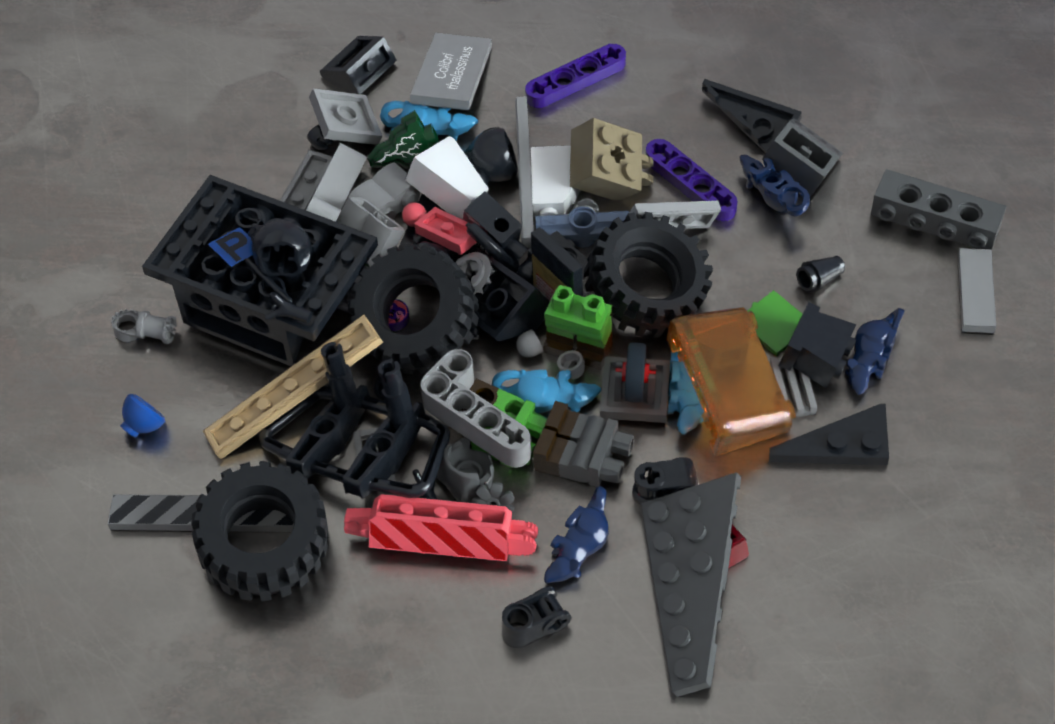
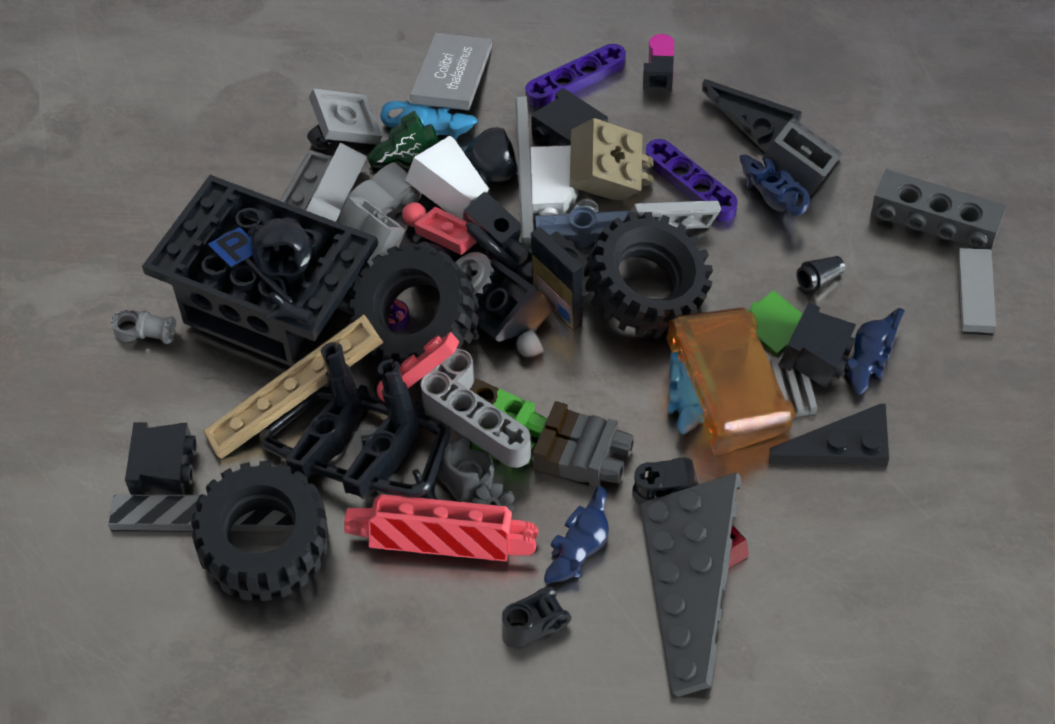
blue brick [120,394,165,438] -> none
black tile [320,36,397,94] -> none
dark azure animal [492,370,602,413] -> none
bright green hips [543,285,613,370] -> none
light grey hinge [557,350,585,379] -> none
dark grey plate [600,343,670,423] -> none
none -> black hips [125,422,197,495]
none -> coral plate [377,332,459,402]
none -> black hips [531,88,608,146]
none -> black leg [643,34,674,91]

